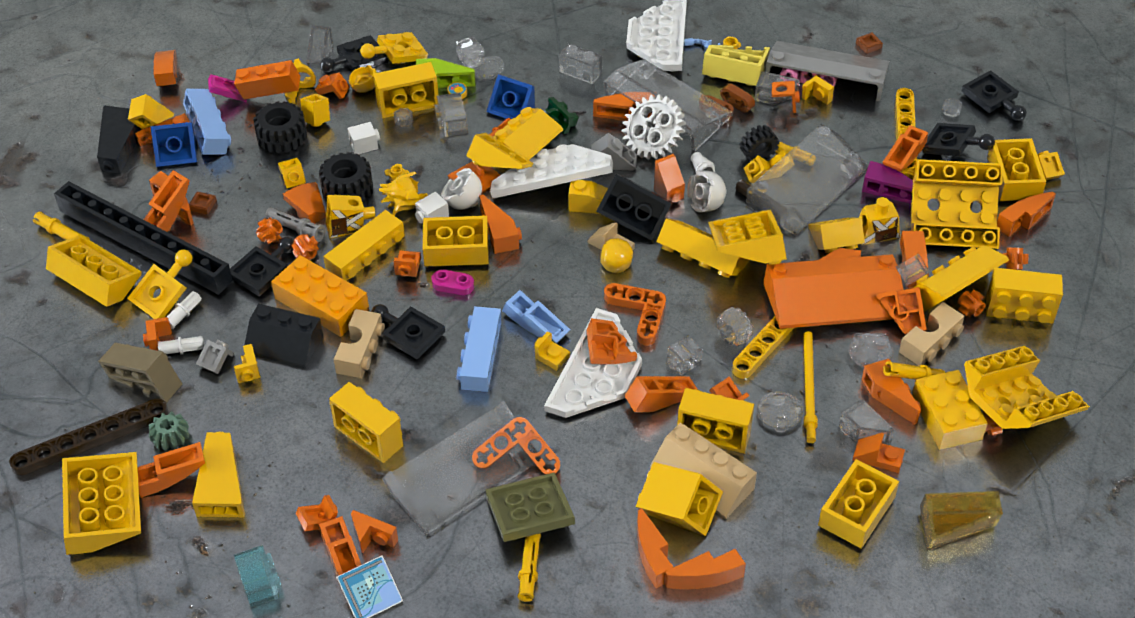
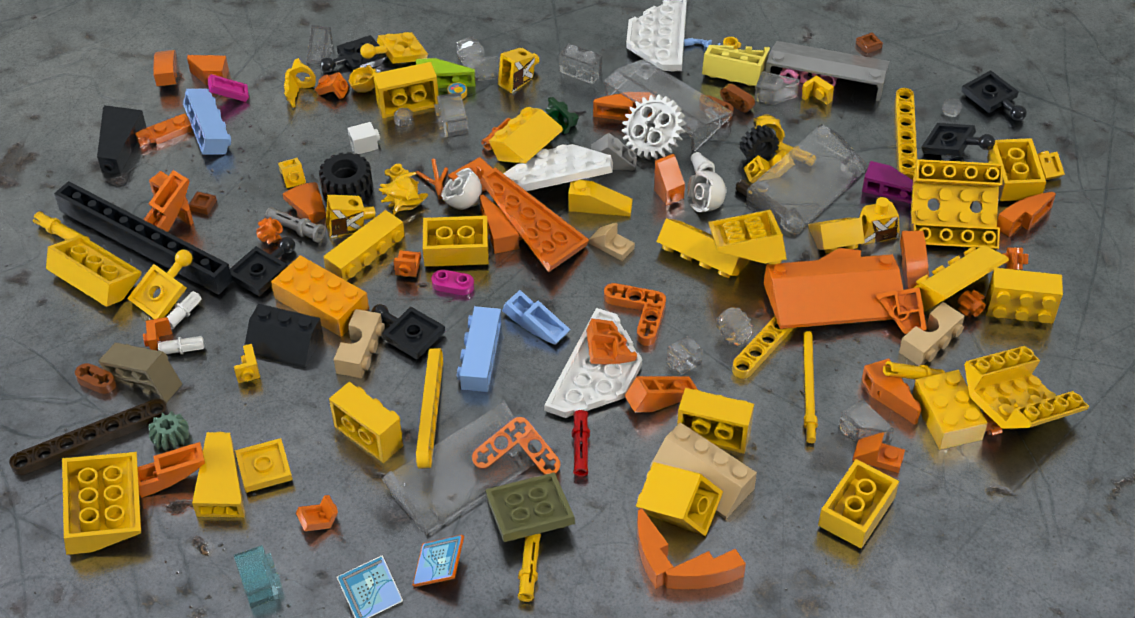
yellow slope [128,94,174,129] -> none
blue slope [151,122,197,167] -> none
light grey bracket [196,340,234,374] -> none
orange brick [234,60,300,99] -> none
black tyre [253,101,307,153] -> none
orange gear [291,234,319,260] -> none
yellow brick [300,94,330,127] -> none
orange slope [319,516,362,576] -> none
orange slope [351,510,398,553] -> none
white brick [415,191,449,224] -> none
yellow slope [466,133,533,169] -> none
blue slope [486,74,535,119] -> none
yellow bracket [534,331,570,371] -> none
black slope [596,173,672,241] -> none
yellow hair [600,238,633,273] -> none
orange bracket [709,376,749,400] -> none
clear dish [757,391,803,432] -> none
orange bracket [772,81,800,113] -> none
clear dish [848,333,893,368] -> none
orange slope [883,125,928,172] -> none
clear brick [896,253,929,285] -> none
clear yellow wedge [920,491,1003,551] -> none
none -> dark orange beam [75,363,116,394]
none -> orange slope [187,55,229,85]
none -> yellow plate [235,438,293,493]
none -> piece [412,535,464,587]
none -> orange plant [416,159,448,199]
none -> yellow beam [416,348,443,469]
none -> orange wing [480,168,589,272]
none -> yellow torso [498,48,539,93]
none -> red pin [572,410,590,477]
none -> yellow hair [754,114,785,142]

